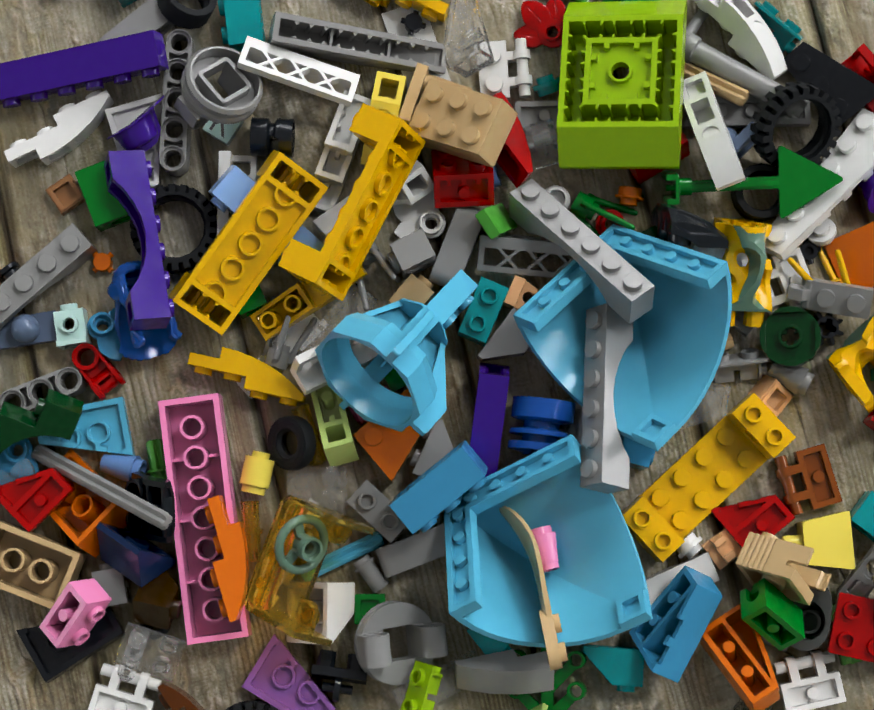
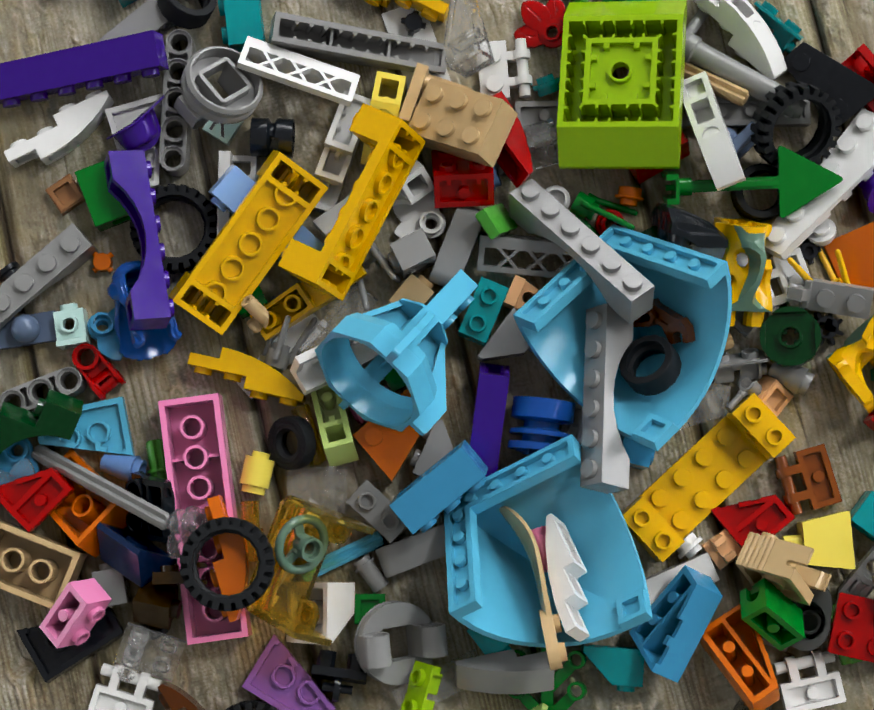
none -> dark brown plate [152,562,208,585]
none -> clear plate [166,506,208,559]
none -> black tyre [180,517,275,611]
none -> tan arm [241,294,269,333]
none -> white slope [545,513,590,642]
none -> black tyre [619,335,682,396]
none -> reddish brown piece [633,298,696,344]
none -> light grey hand [725,377,762,412]

